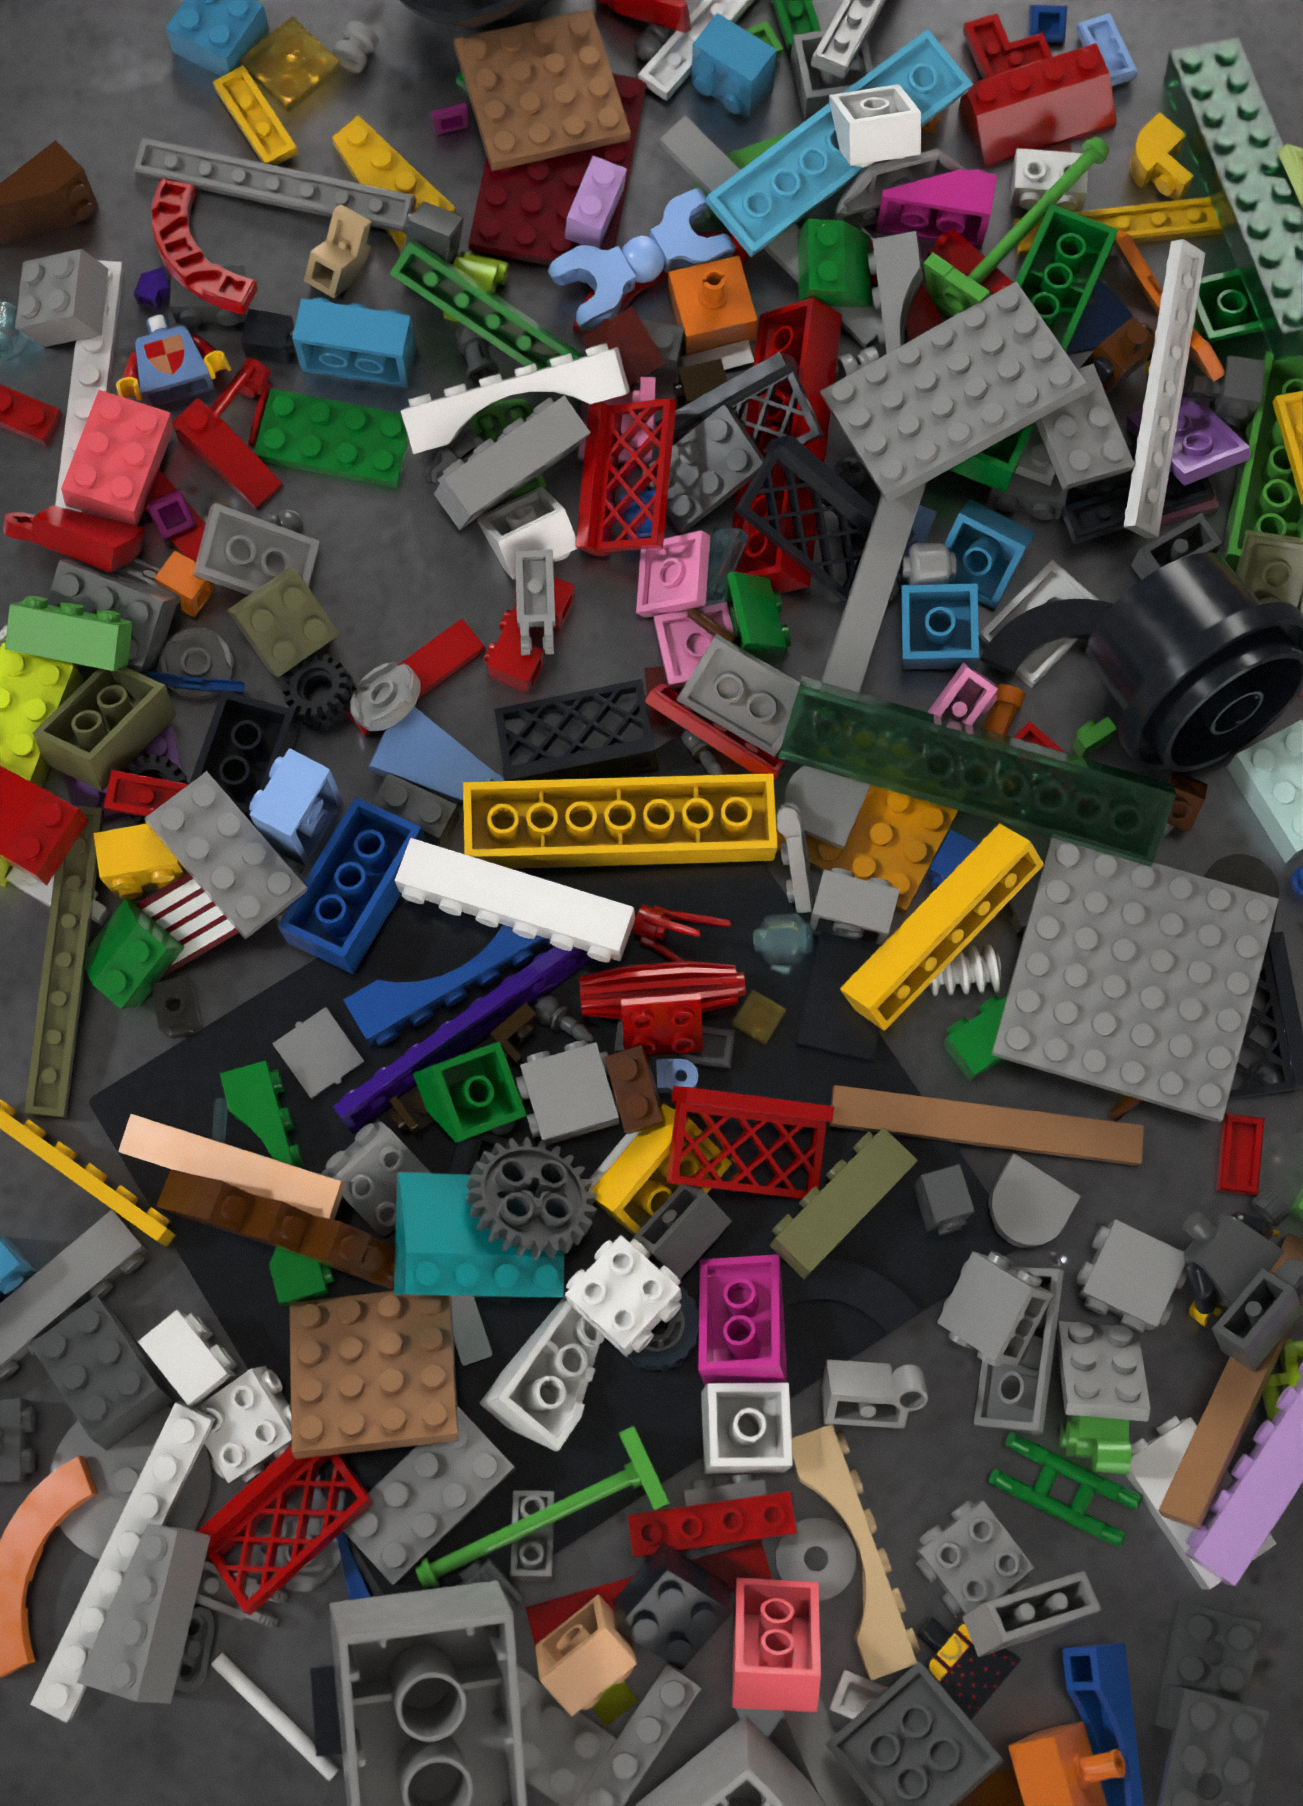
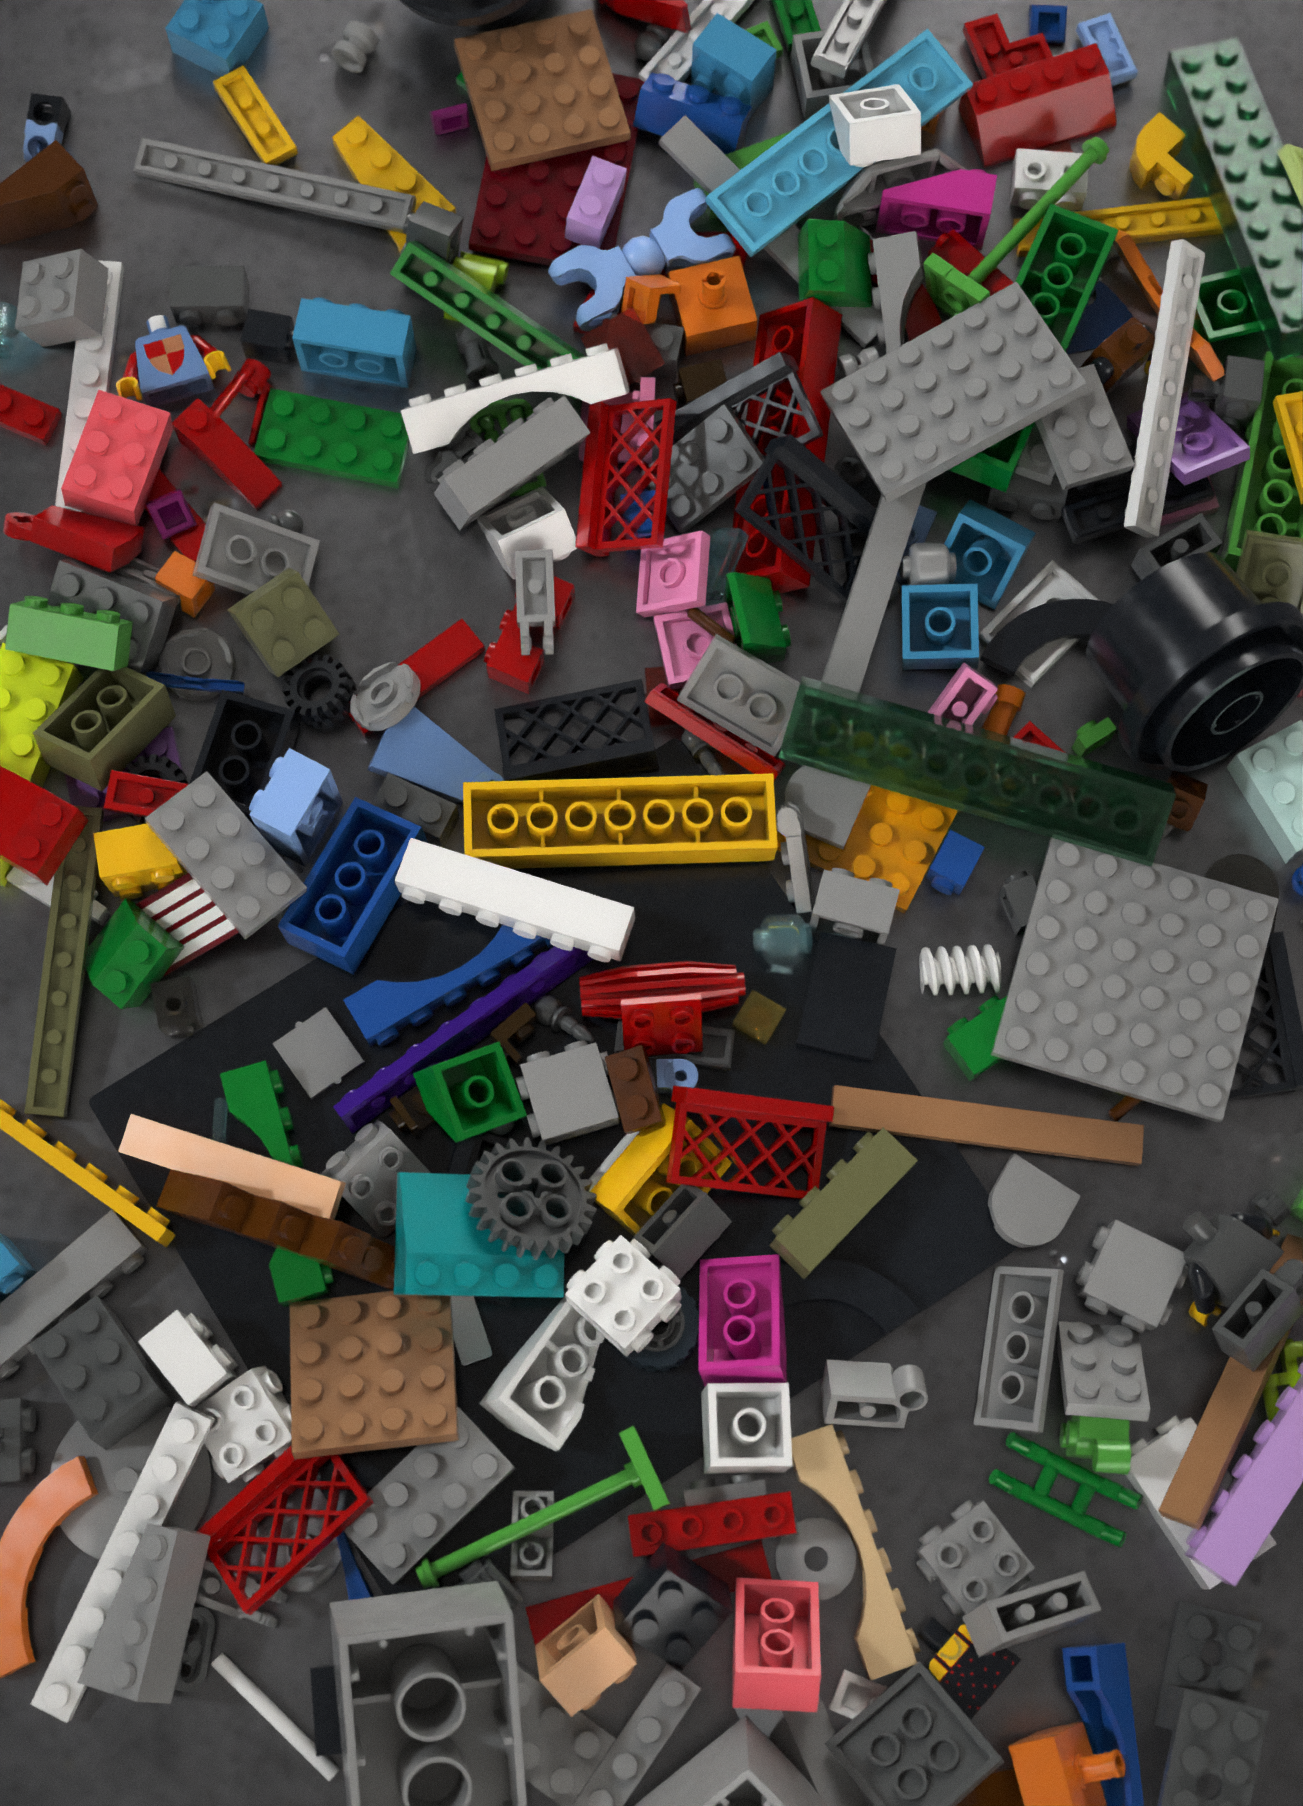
dark purple piece [133,267,170,310] -> none
red tile [151,178,258,315] -> none
clear yellow plate [240,16,341,113] -> none
tan brick [304,204,372,298] -> none
neon yellow slope [591,1681,639,1727] -> none
red plant [632,904,731,962] -> none
white sticker [682,339,754,370] -> none
yellow brick [840,823,1044,1031] -> none
dark grey brick [913,1164,975,1235] -> none
light grey brick [937,1251,1053,1367] -> none
red tile [1216,1113,1265,1197] -> none
none -> leg [23,93,71,163]
none -> orange panel [621,274,681,324]
none -> blue brick [633,72,752,155]

